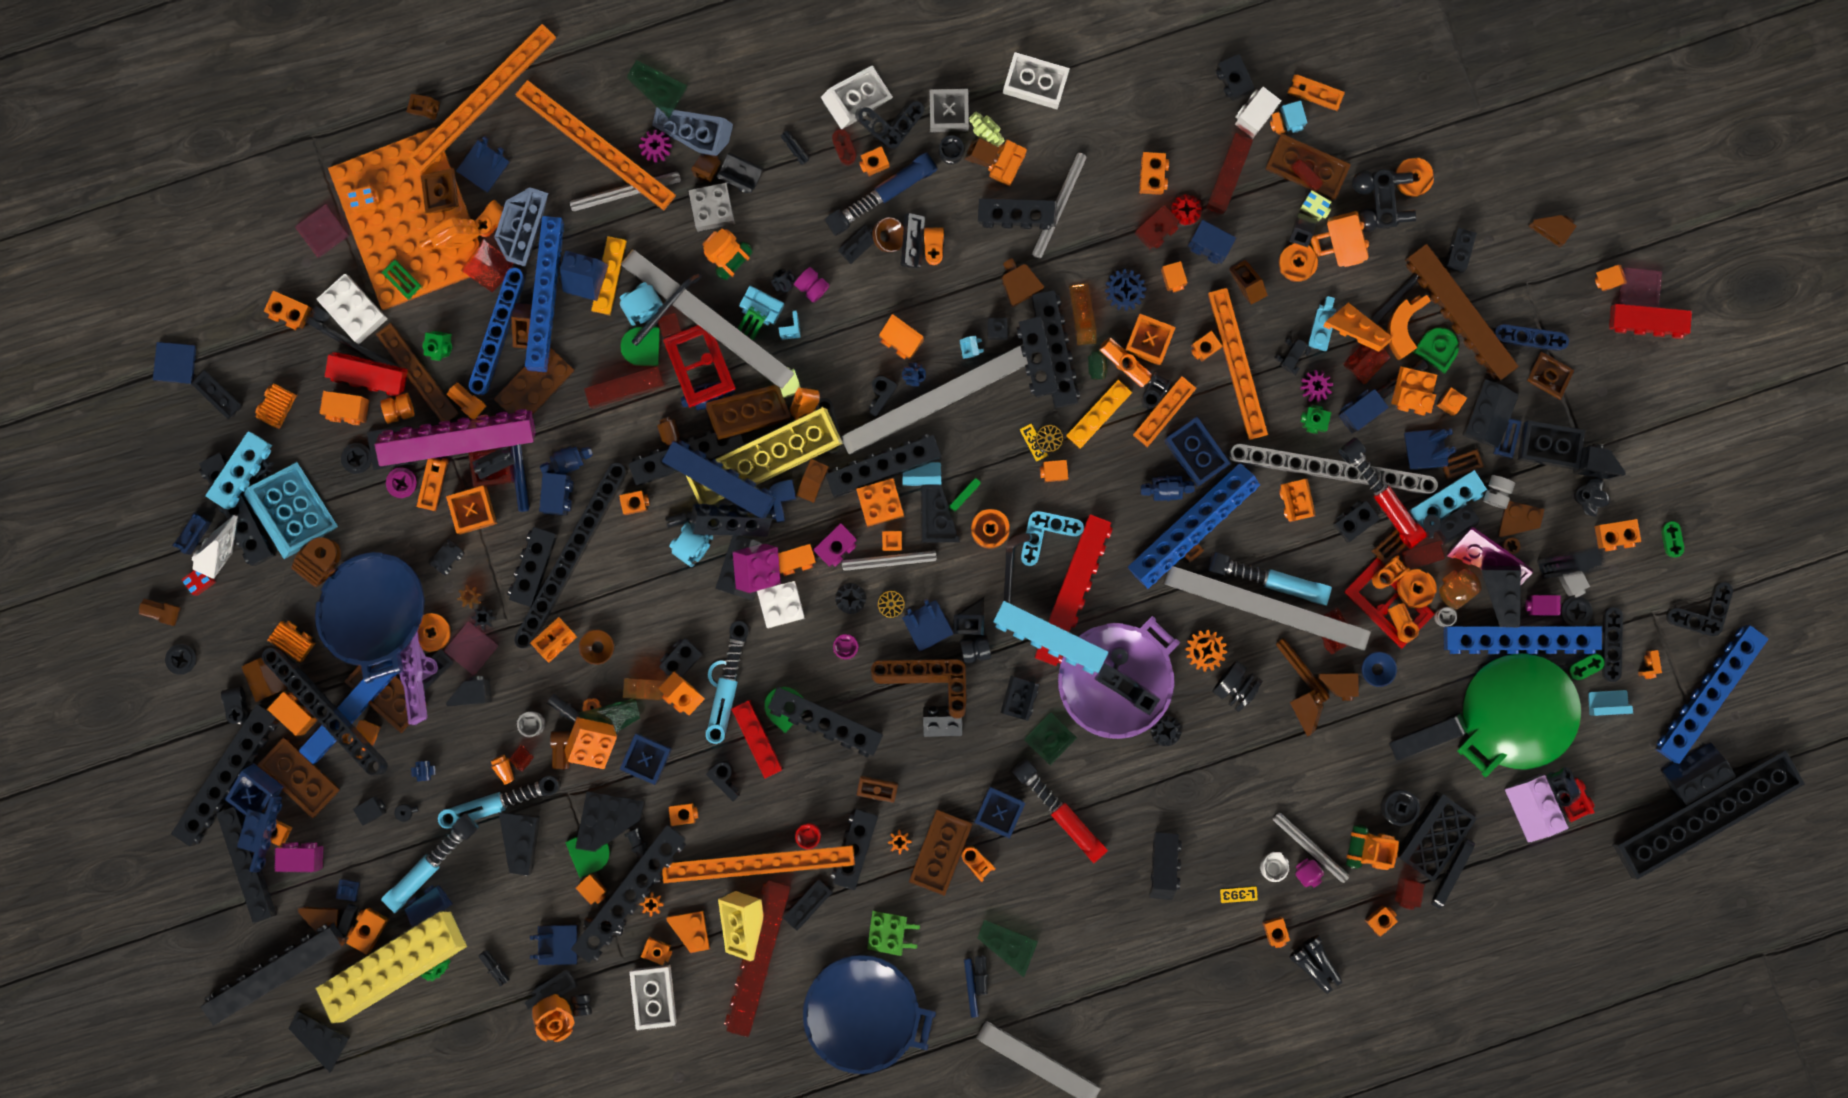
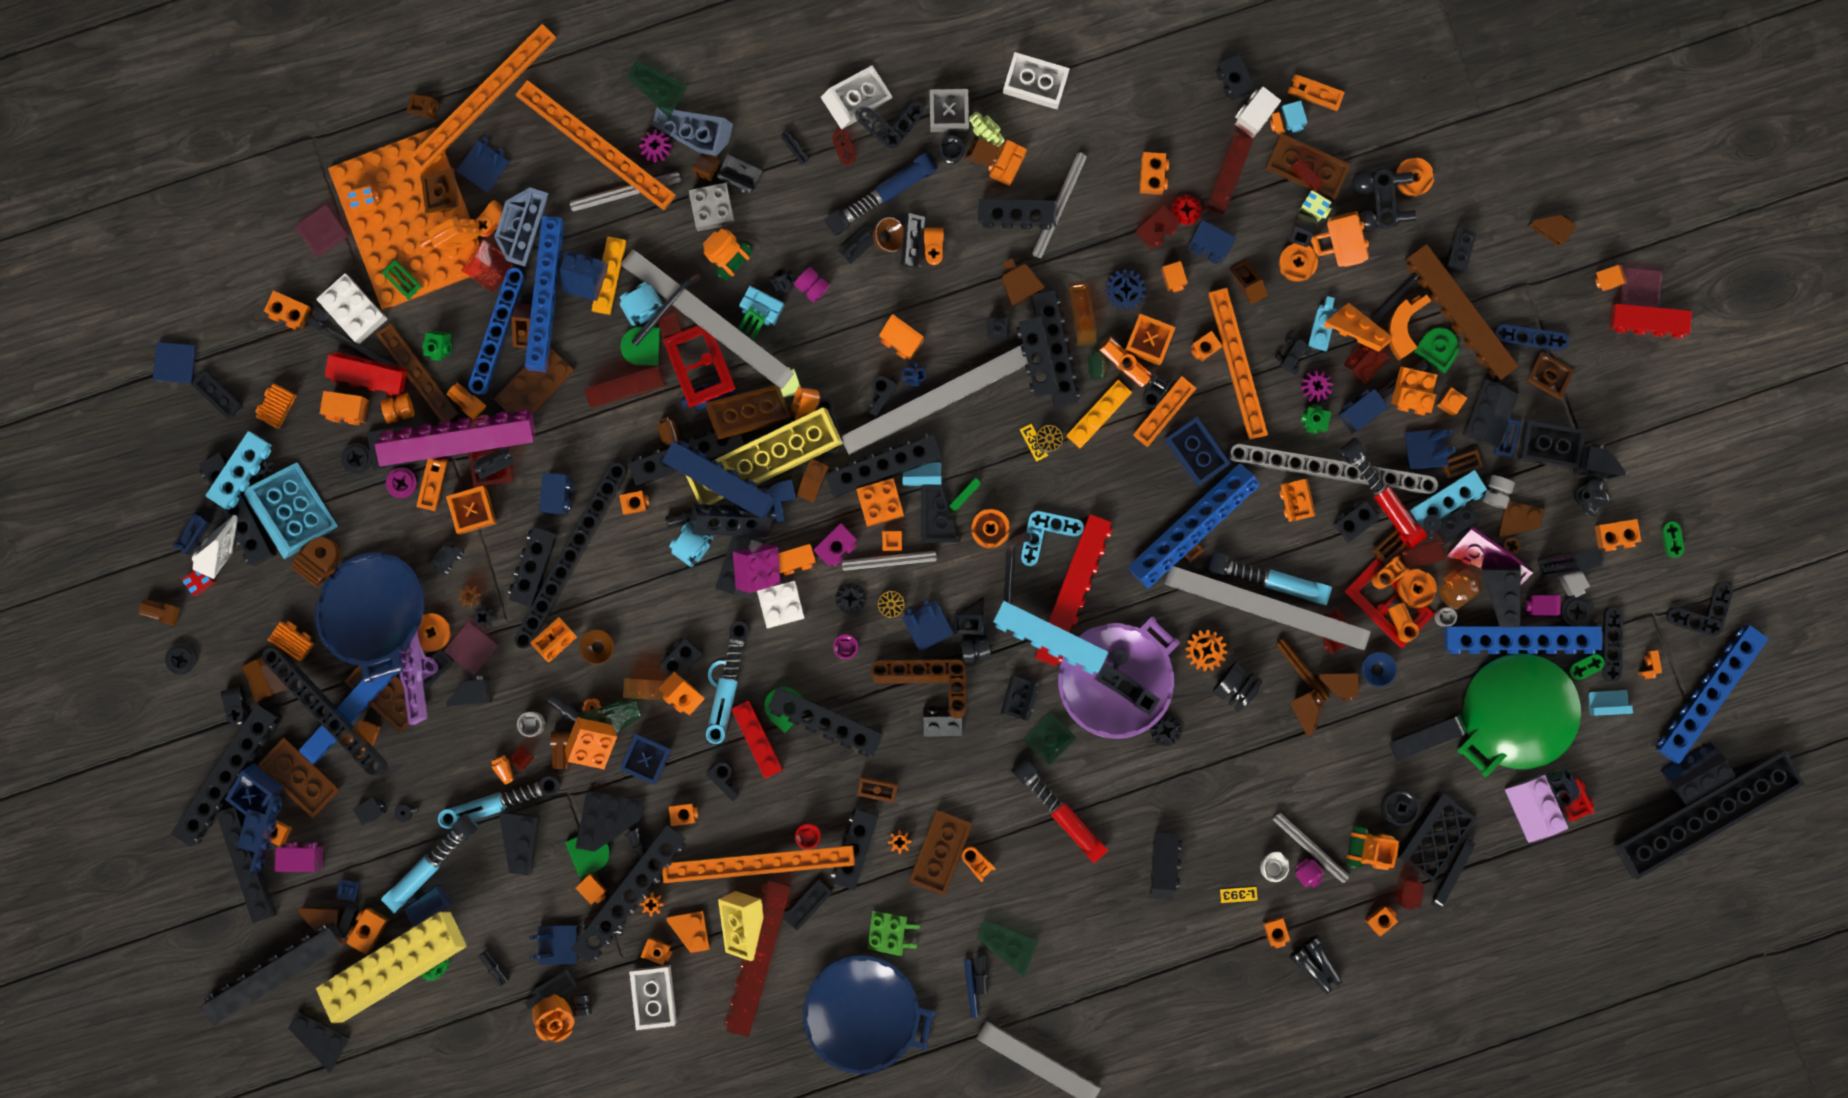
orange brick [267,692,318,735] -> none
dark blue gear [411,761,436,781] -> none
dark blue axle [510,444,529,512] -> none
dark blue piece [540,446,593,475] -> none
medium azure panel [779,310,801,340] -> none
orange brick [859,146,889,176] -> none
medium azure tile [960,336,984,359] -> none
dark blue brick [974,786,1025,839] -> none
orange brick [1040,460,1068,482] -> none
dark blue piece [1140,475,1195,502] -> none

